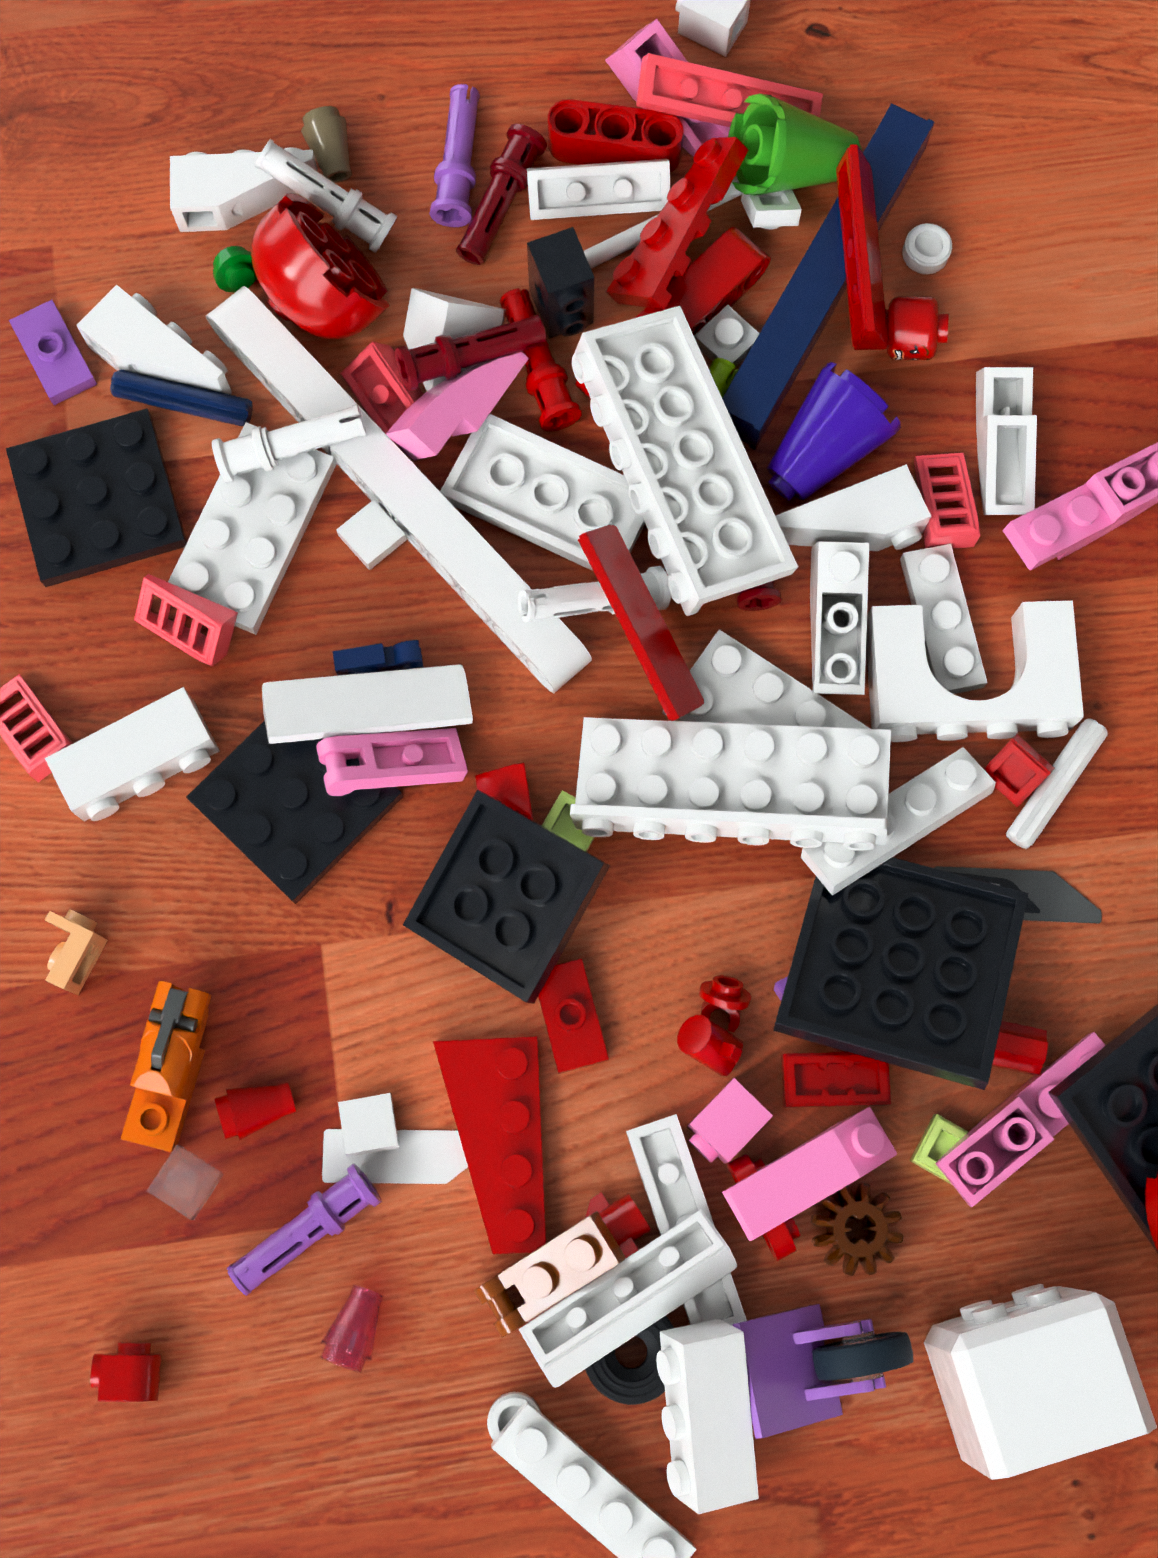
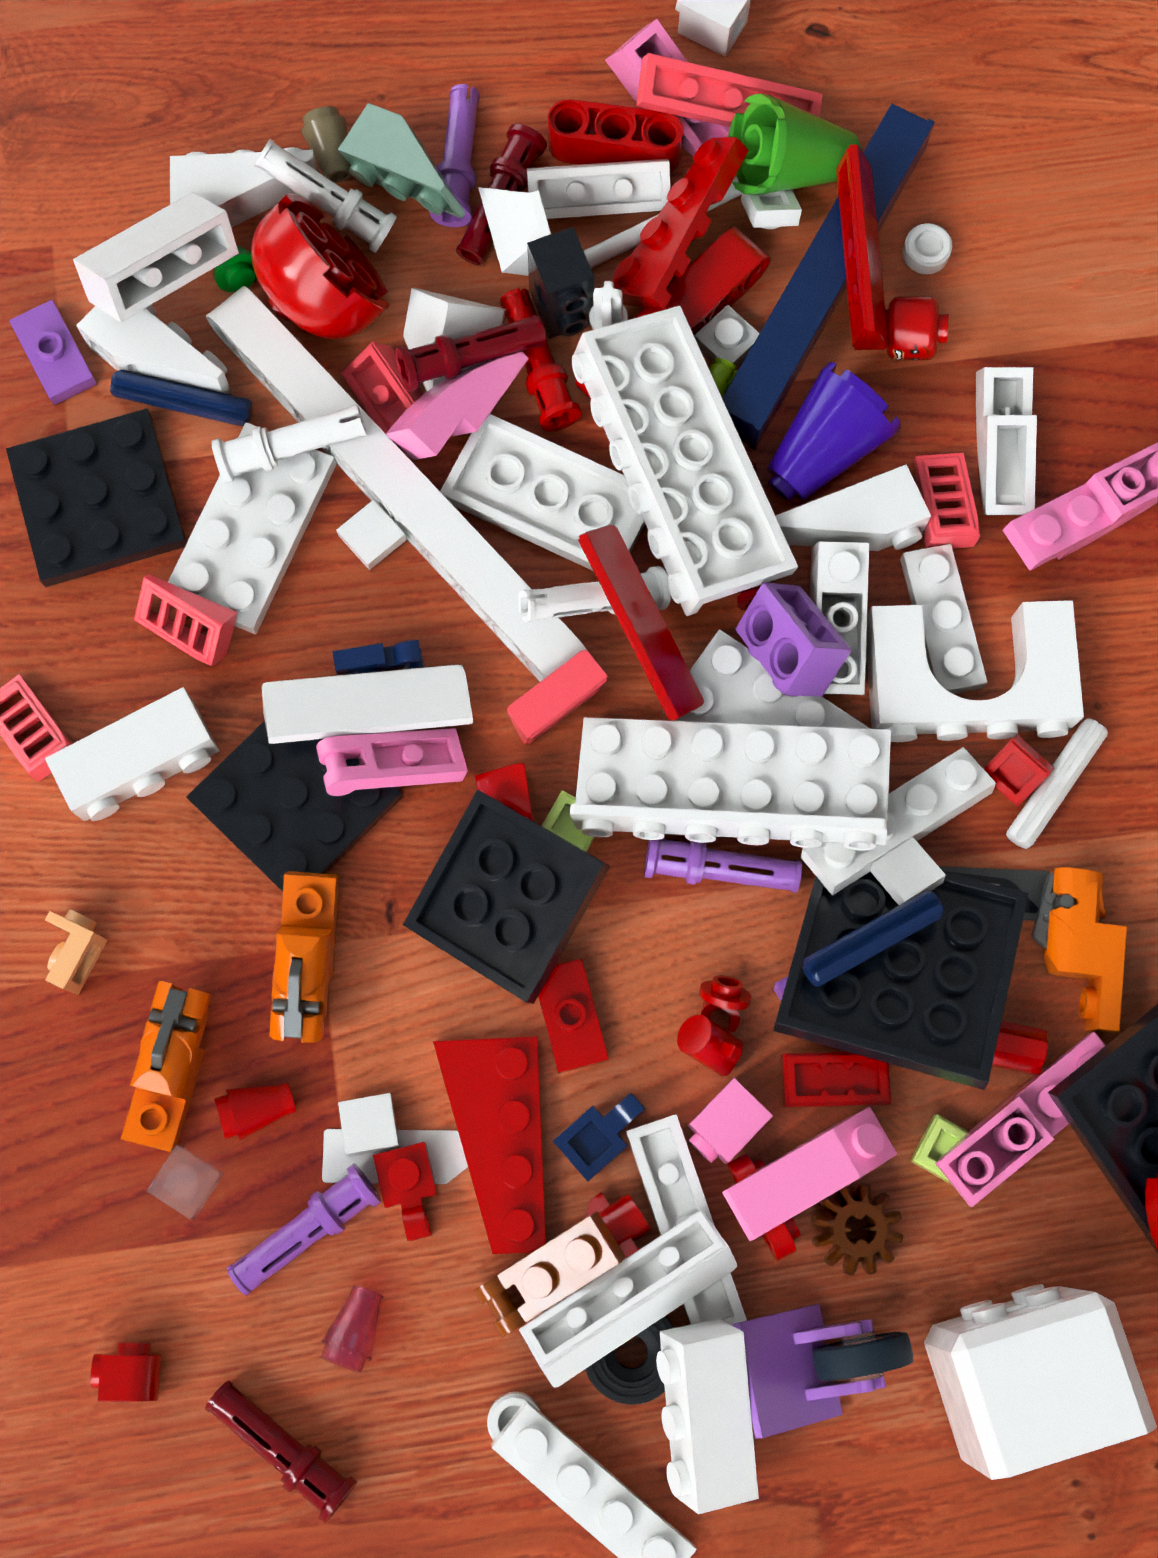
none -> white brick [73,192,239,322]
none -> dark red pin [205,1380,358,1523]
none -> orange plate [269,871,339,1043]
none -> slope [338,103,465,219]
none -> red plate [373,1142,438,1241]
none -> white slope [478,187,551,276]
none -> coral slope [507,650,608,745]
none -> dark blue plate [553,1093,645,1182]
none -> white axle [589,281,628,330]
none -> medium lavender pin [644,839,802,893]
none -> medium lavender brick [735,582,852,697]
none -> dark blue axle [802,891,944,986]
none -> white tile [870,837,946,905]
none -> orange plate [1031,867,1127,1034]

